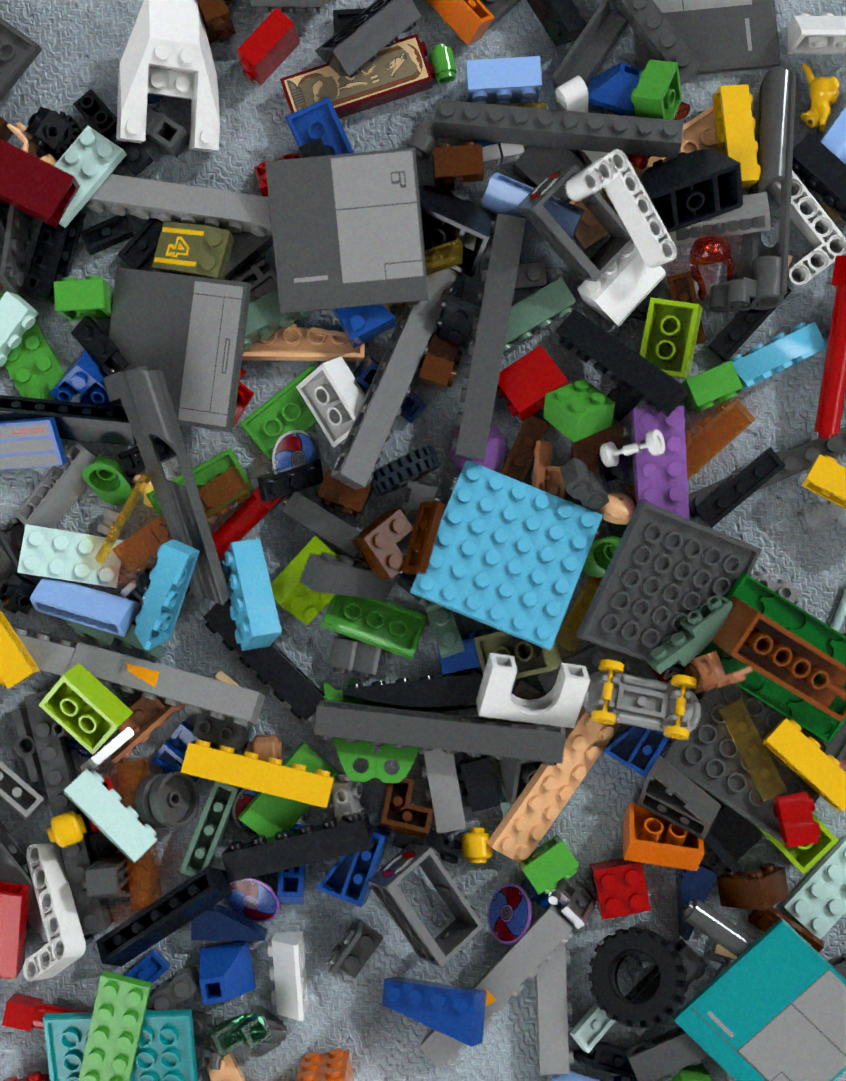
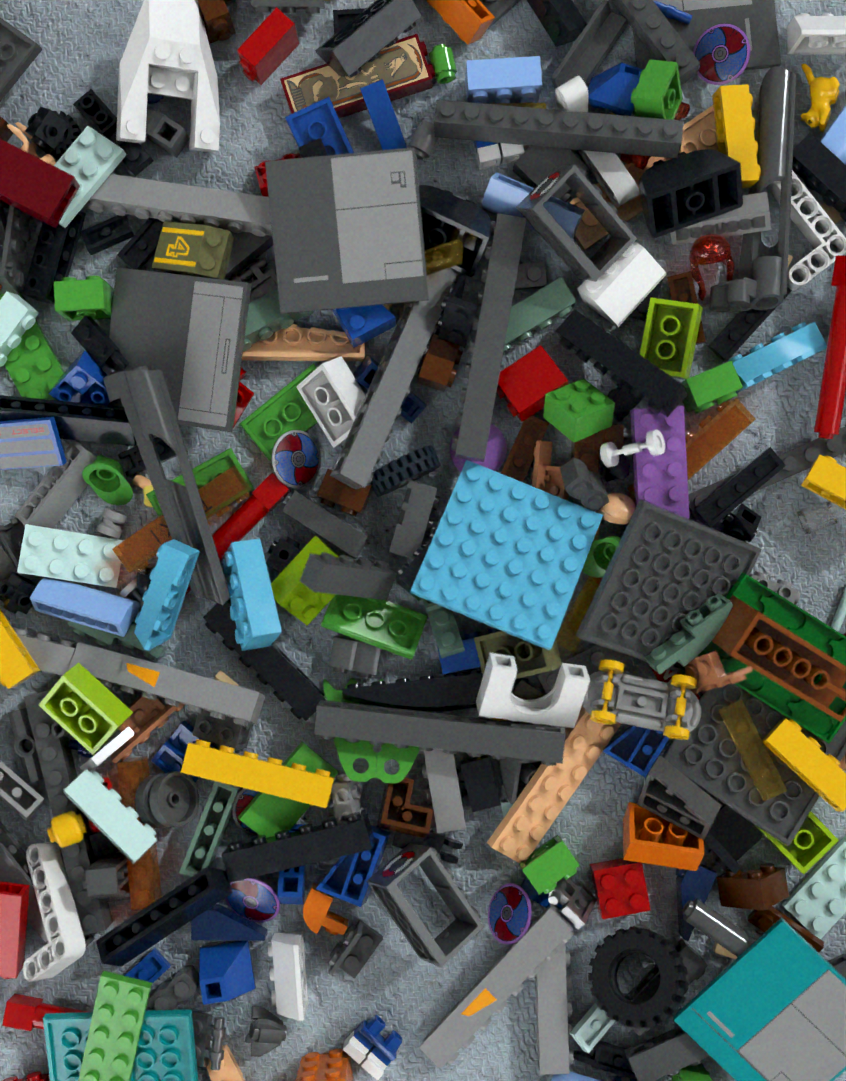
clear yellow tile [95,473,152,565] -> none
clear green brick [207,1012,274,1057] -> none
medium nougat head [247,735,283,761] -> none
black plate [257,458,323,502] -> none
reddish brown brick [351,509,413,580] -> none
blue wedge [382,977,486,1047] -> none
reddish brown plate [401,501,445,574] -> none
reddish brown brick [433,142,484,191] -> none
yellow head [461,827,493,863] -> none
white beam [566,149,677,268] -> none
red brick [773,792,821,848] -> none
none -> black brick [266,537,301,572]
none -> orange brick [303,882,349,936]
none -> blue hips [343,1015,402,1081]
none -> blue tile [360,79,407,150]
none -> blue piece [654,0,693,25]
none -> shield [693,24,750,85]
none -> black brick [720,503,761,542]

